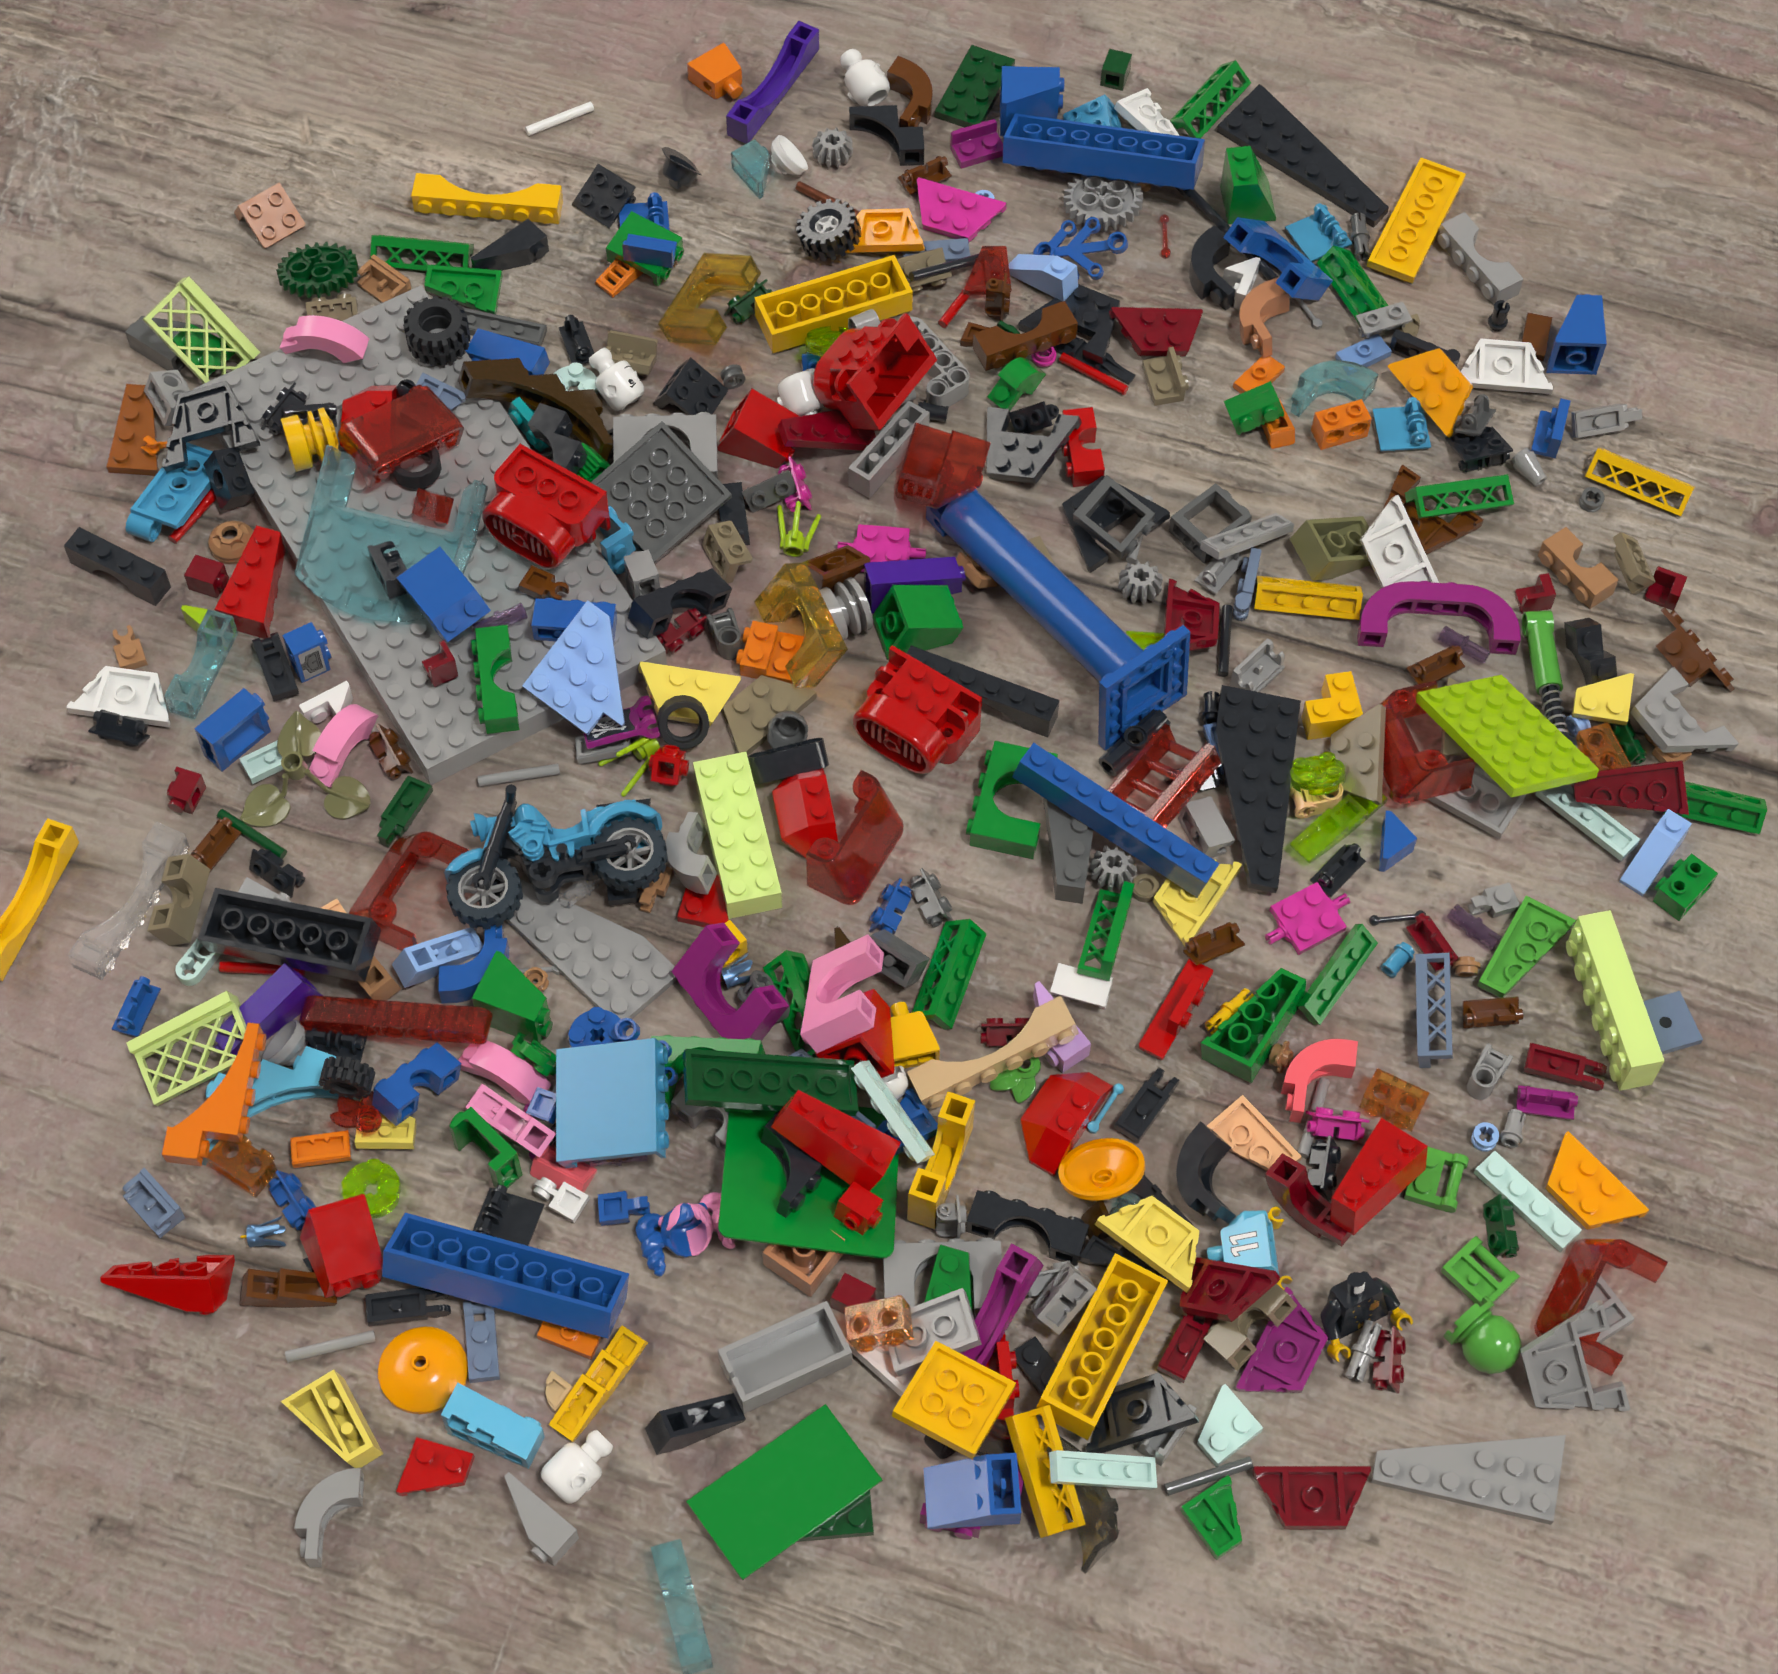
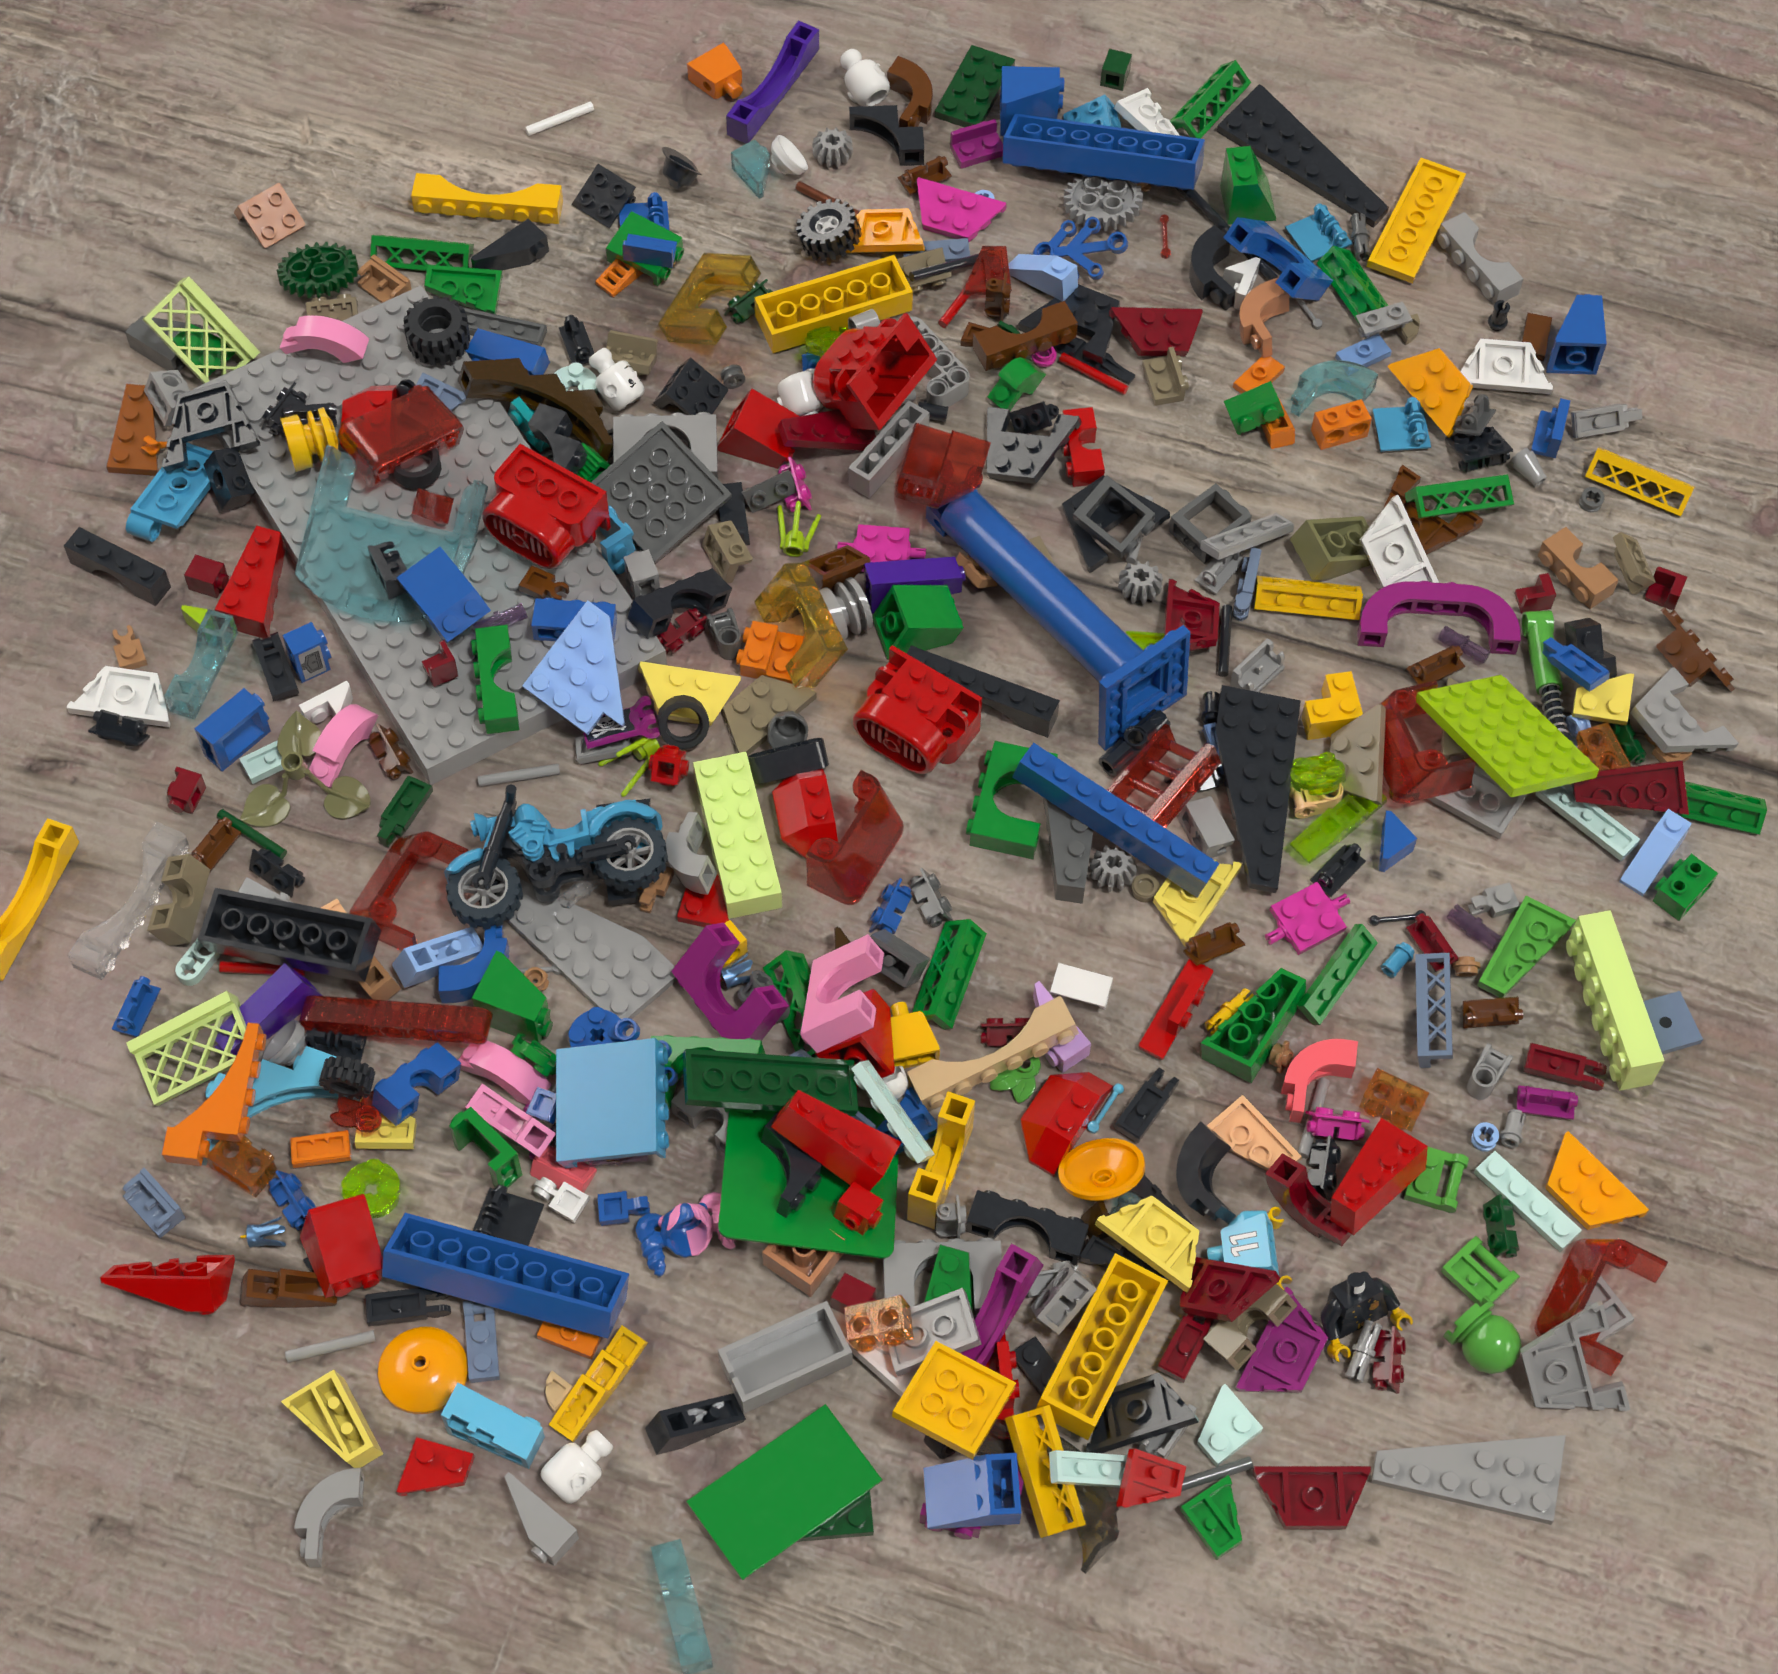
red bar [168,488,216,544] -> none
medium nougat piece [208,520,253,564] -> none
green fence [1077,881,1135,981] -> none
black plate [1389,329,1460,367] -> none
none -> red wing [1116,1448,1186,1508]
none -> blue hinge [1542,637,1610,692]

